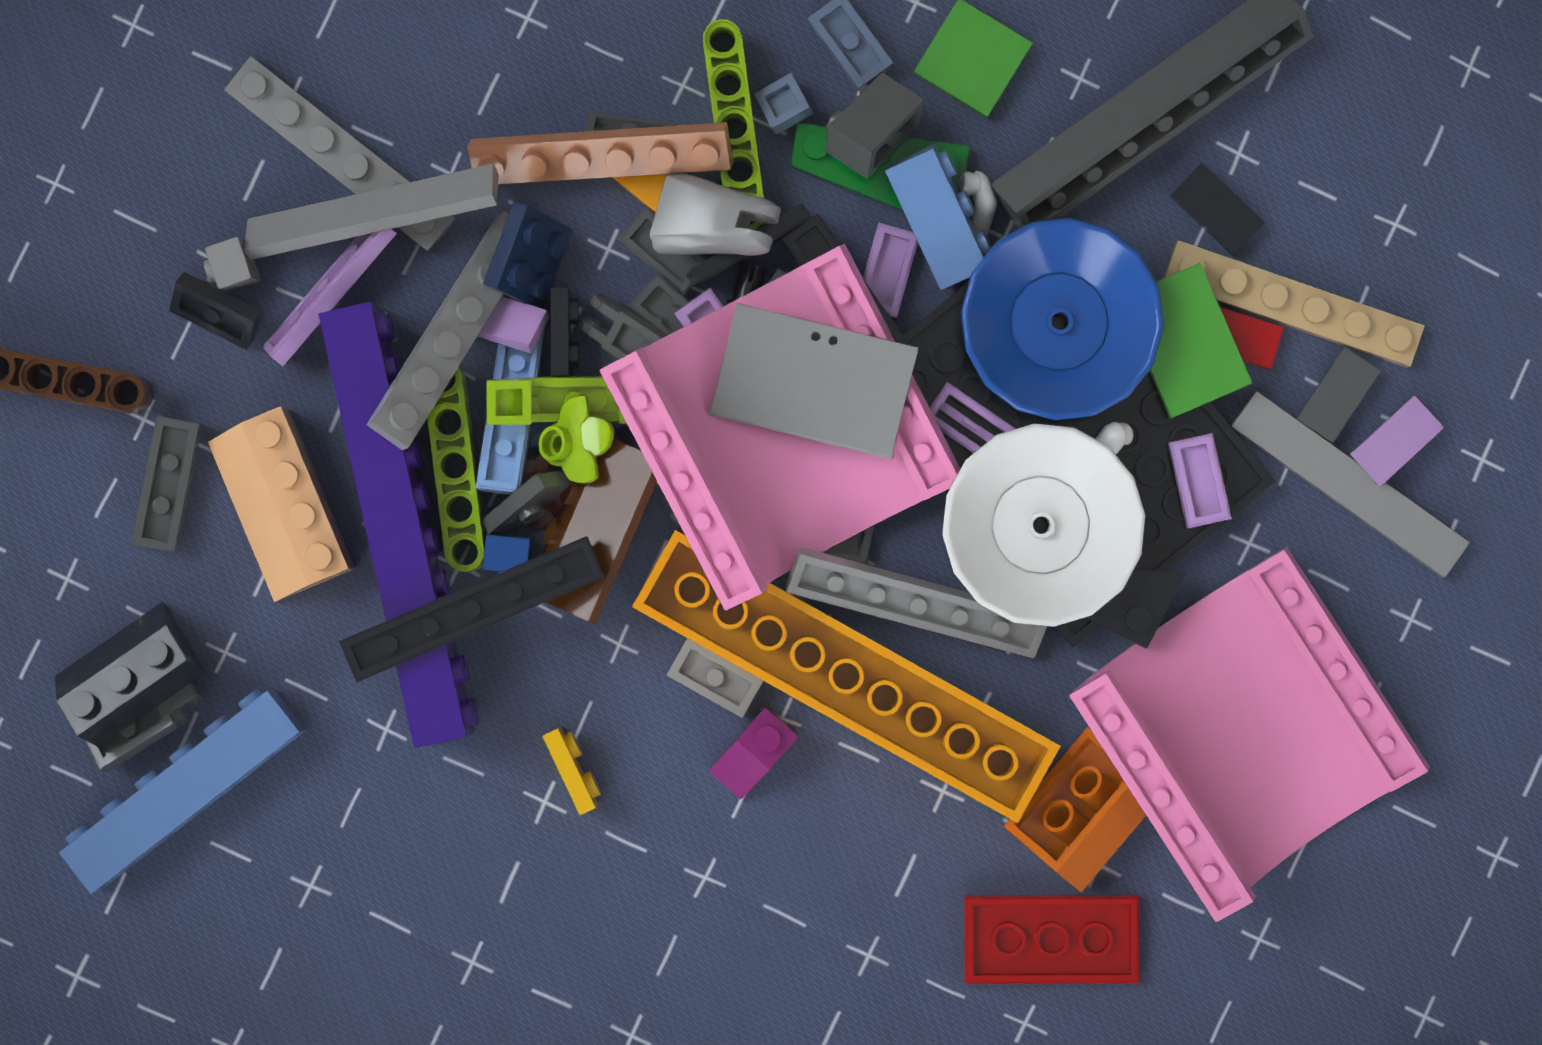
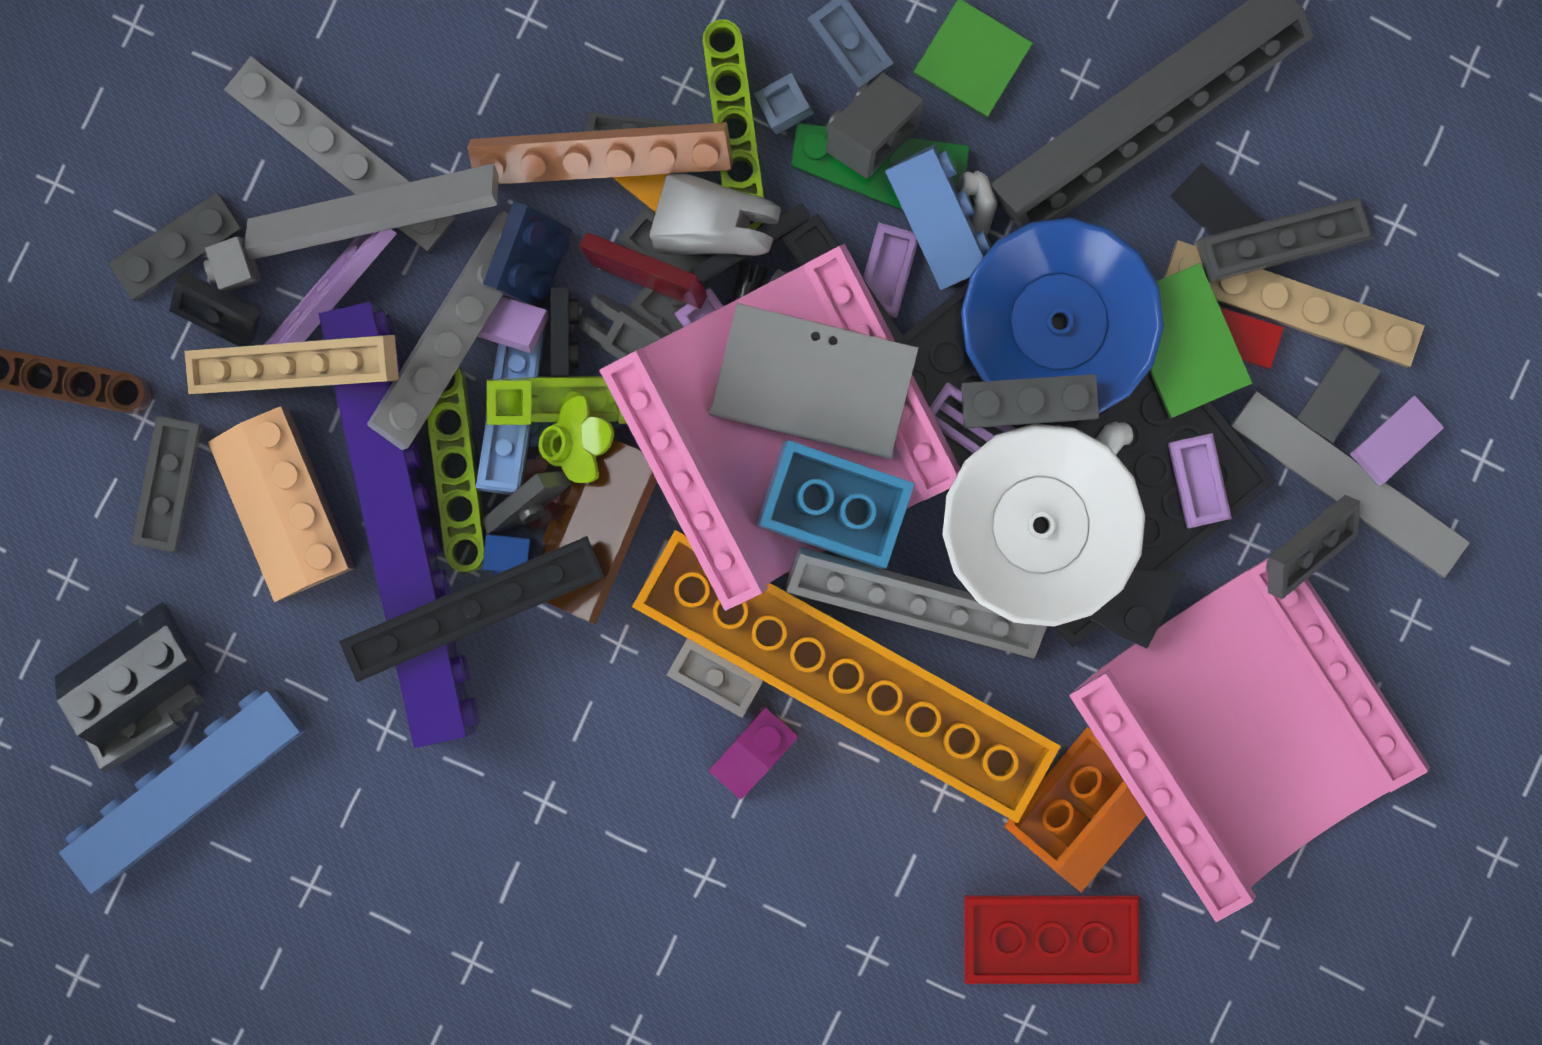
yellow plate [542,727,601,815] -> none
none -> dark grey plate [108,192,243,301]
none -> tan plate [184,335,399,394]
none -> dark red tile [579,233,708,309]
none -> dark azure brick [755,440,915,569]
none -> dark grey plate [961,374,1099,429]
none -> dark grey tile [1195,197,1373,283]
none -> dark grey plate [1266,495,1360,599]

